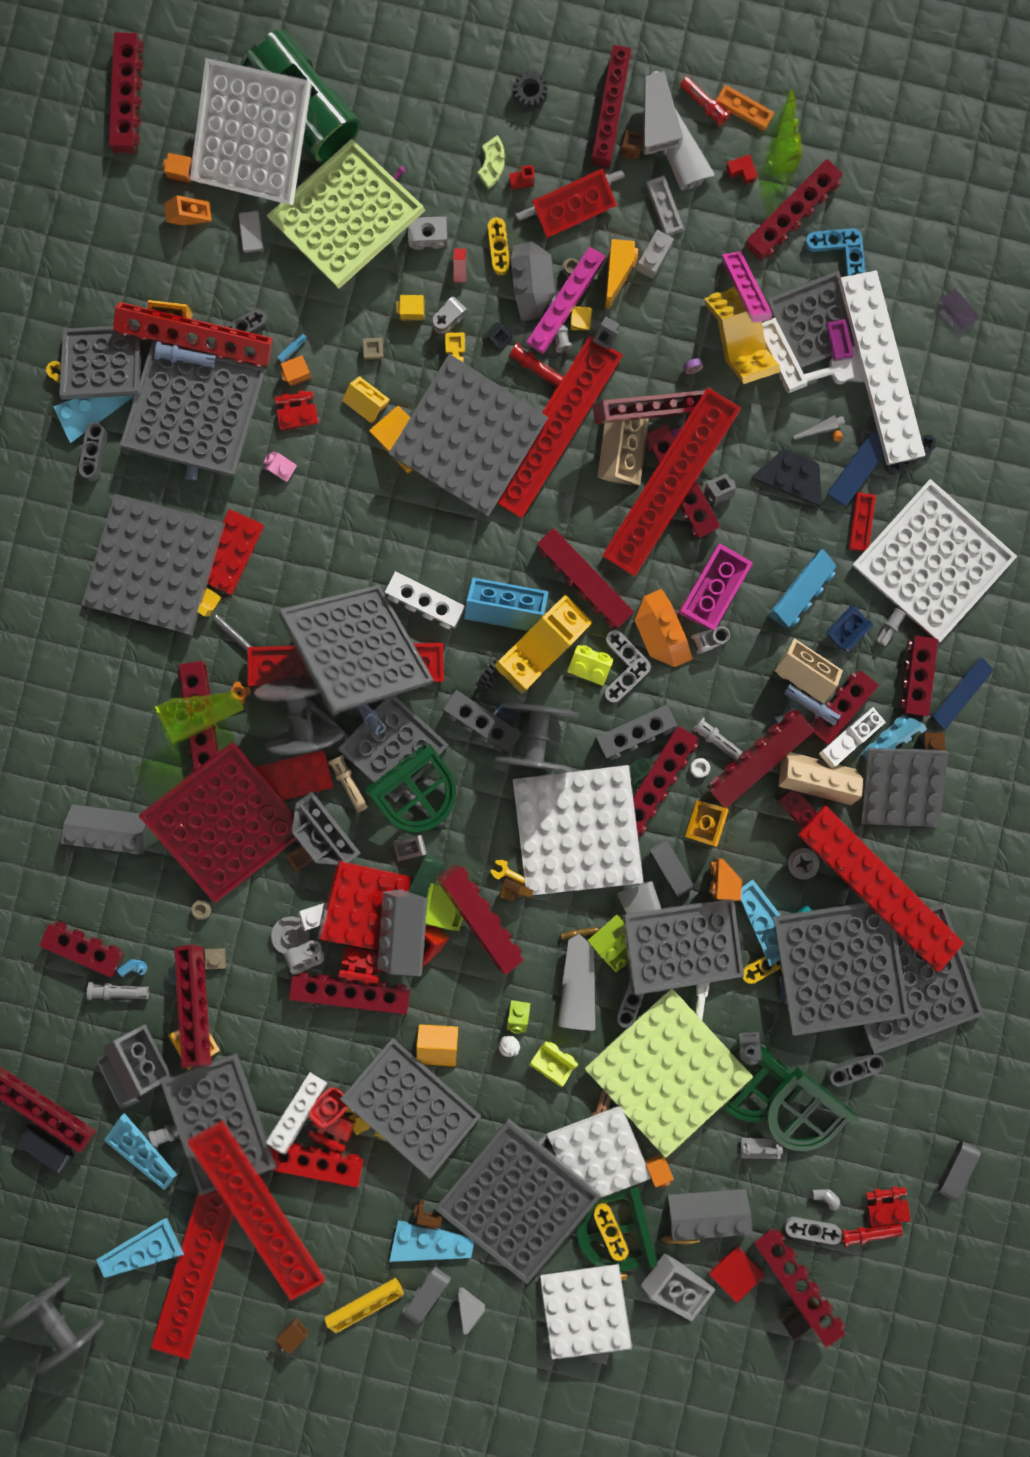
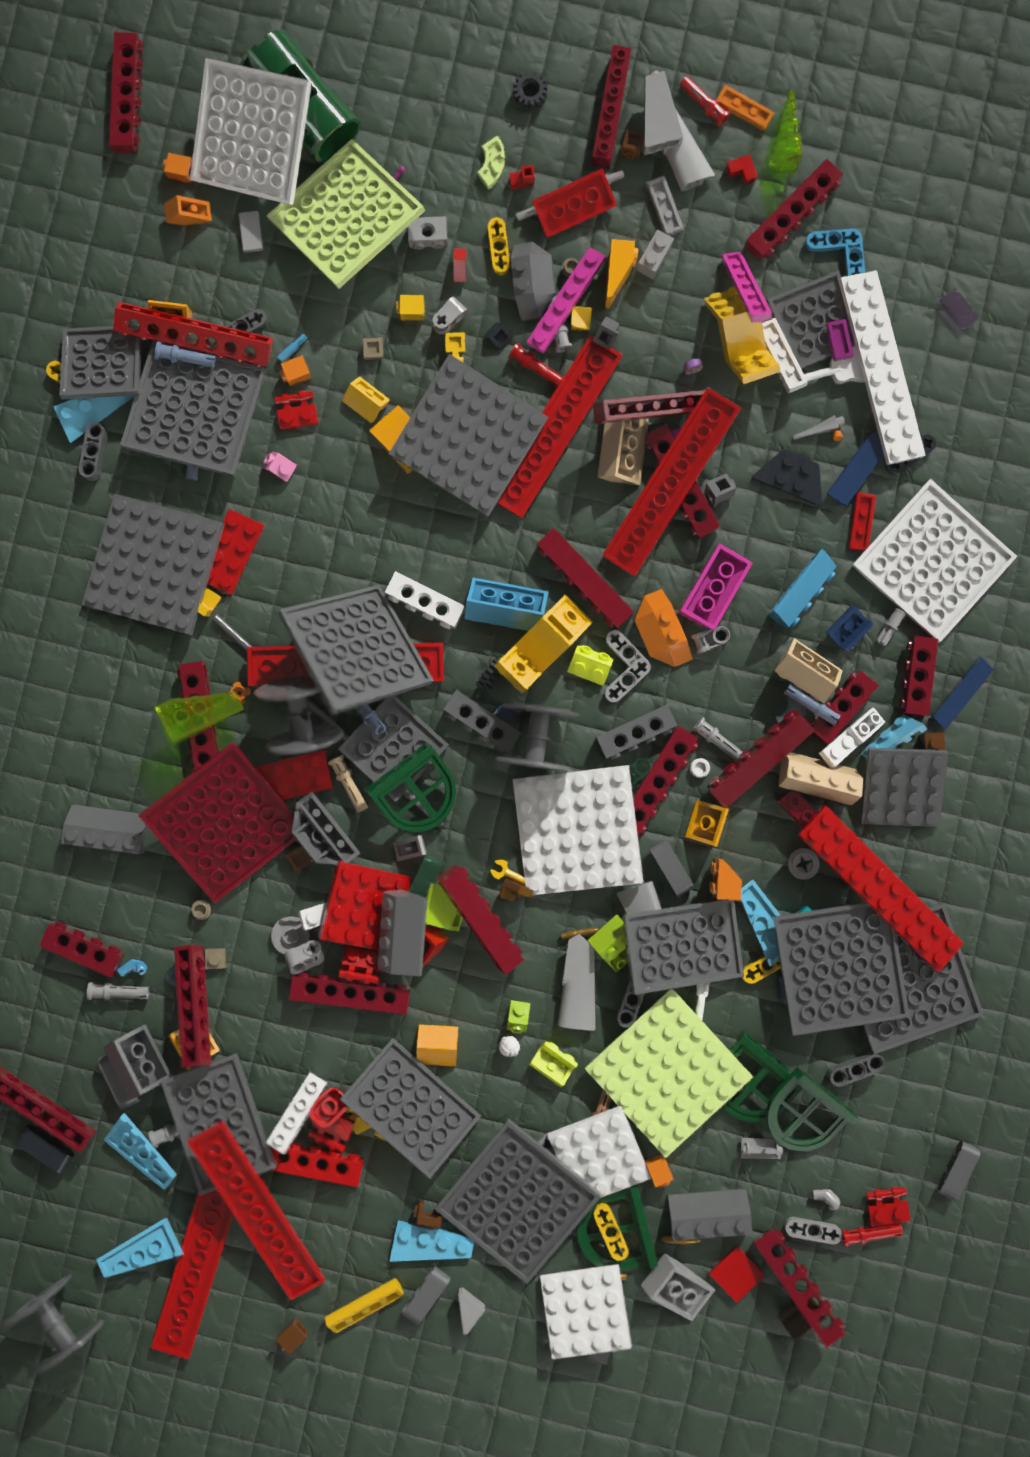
dark grey brick [739,1032,761,1064] -> none

